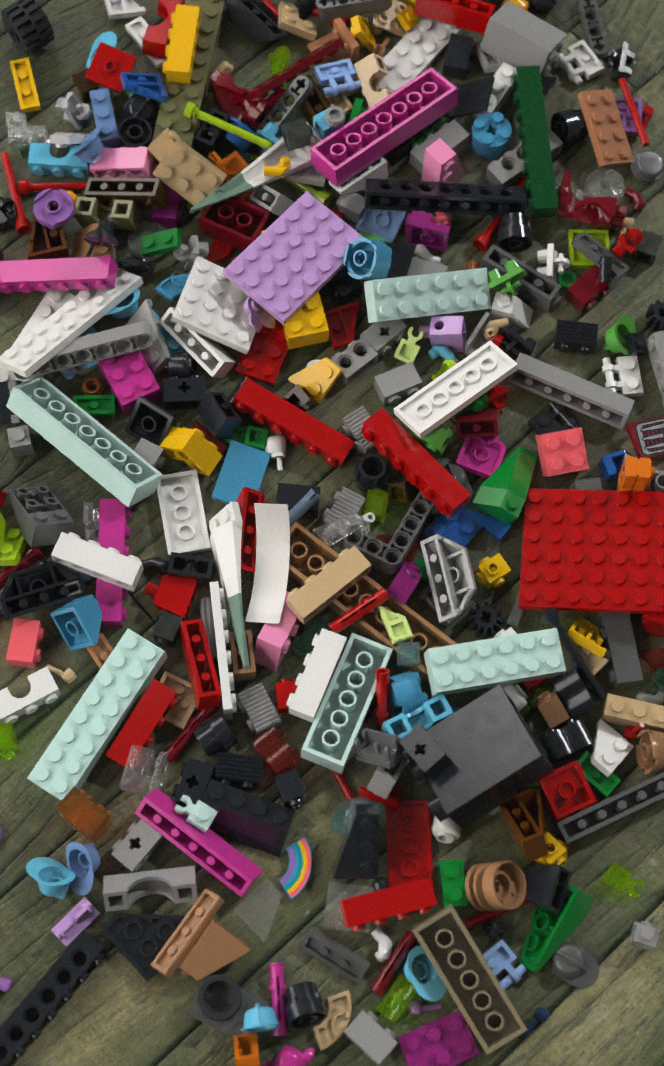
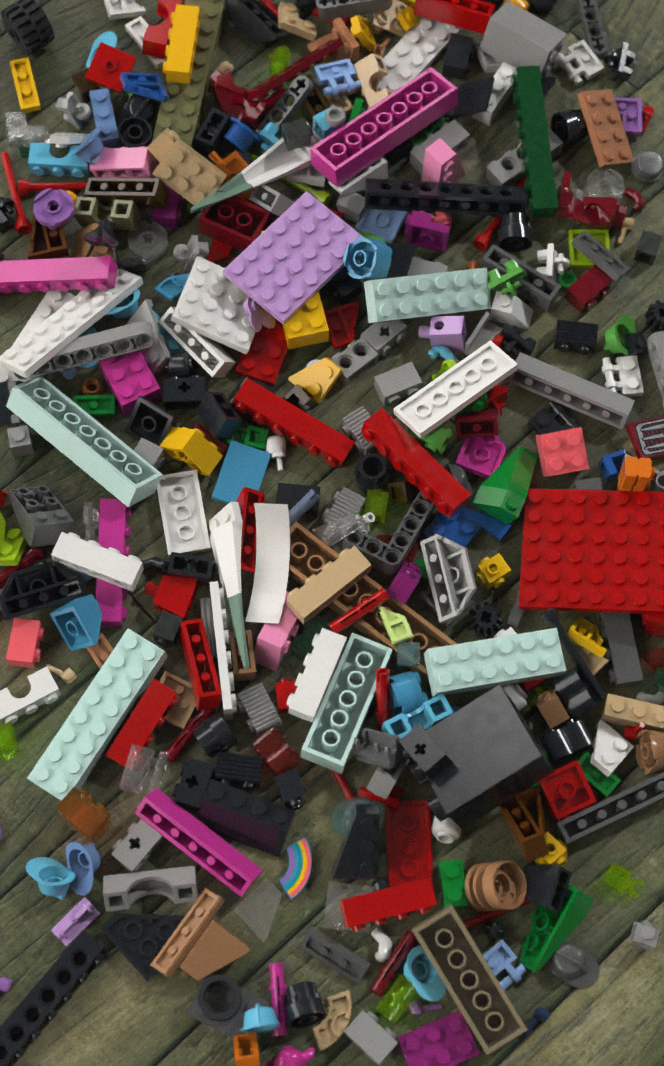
green plate [141,227,181,258] -> none
light aqua plate [174,795,218,833] -> none
lime piece [183,101,273,149] -> none
yellow arm [264,156,291,177] -> none
yellowish green plate [393,326,424,363] -> none
white arm [414,244,441,262] -> none
dark azure brick [470,112,512,160] -> none
tan arm [483,317,509,340] -> none
black pin [597,256,614,282] -> none
red hips [612,228,643,258] -> none
red bar [618,78,650,147] -> none

